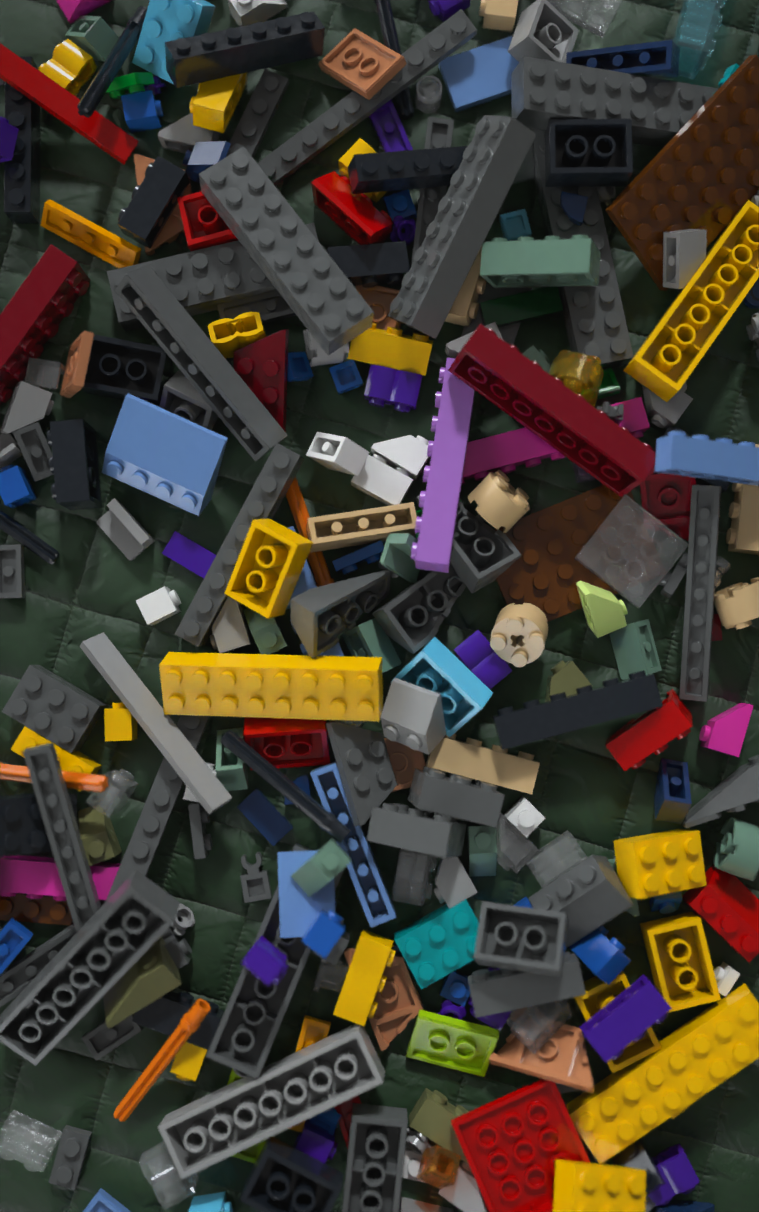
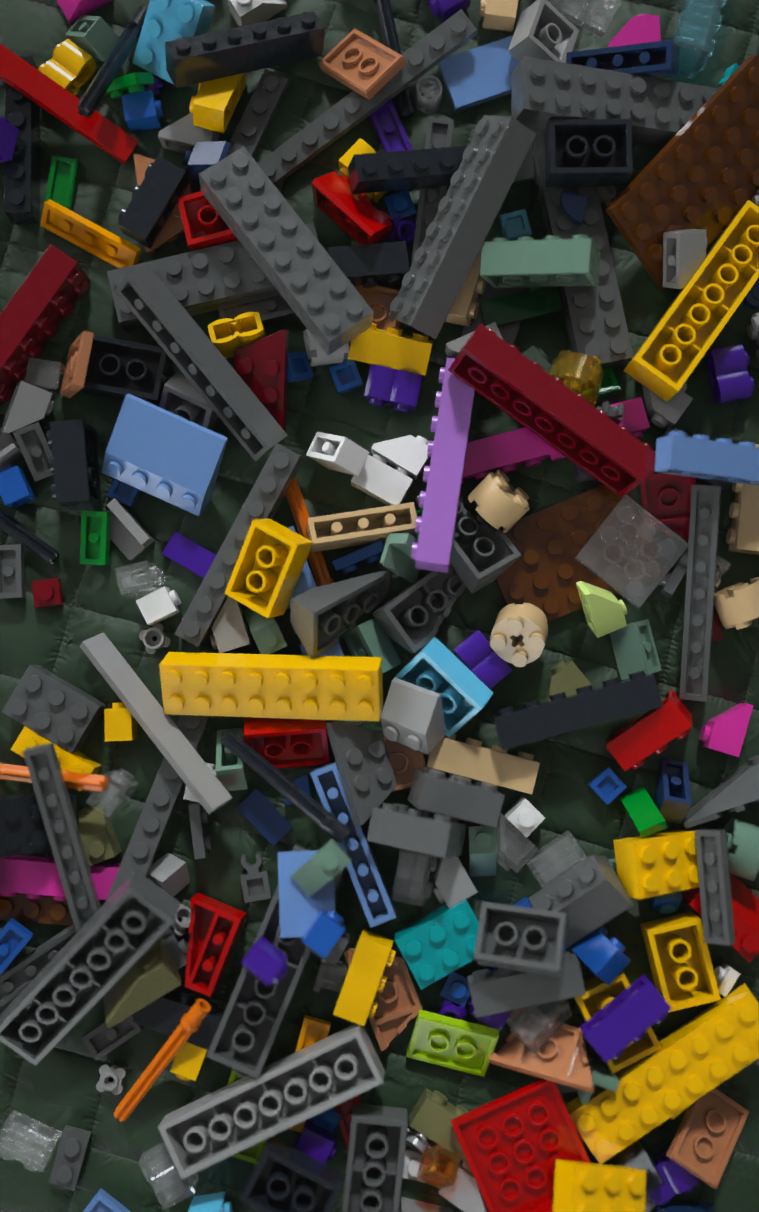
none -> dark red plate [32,578,64,608]
none -> green tile [45,155,80,211]
none -> green plate [80,510,111,565]
none -> light grey plate [96,1064,126,1095]
none -> blue plate [107,479,141,508]
none -> clear brick [115,561,165,599]
none -> light grey plate [139,623,170,654]
none -> light grey panel [147,853,190,897]
none -> red wedge [185,893,247,997]
none -> sand green panel [576,1054,620,1105]
none -> blue plate [588,766,627,805]
none -> dark pink slope [607,13,661,48]
none -> green tile [619,787,667,838]
none -> nougat tile [666,1088,750,1189]
none -> dark grey plate [695,829,735,946]
none -> dark purple brick [706,344,755,406]

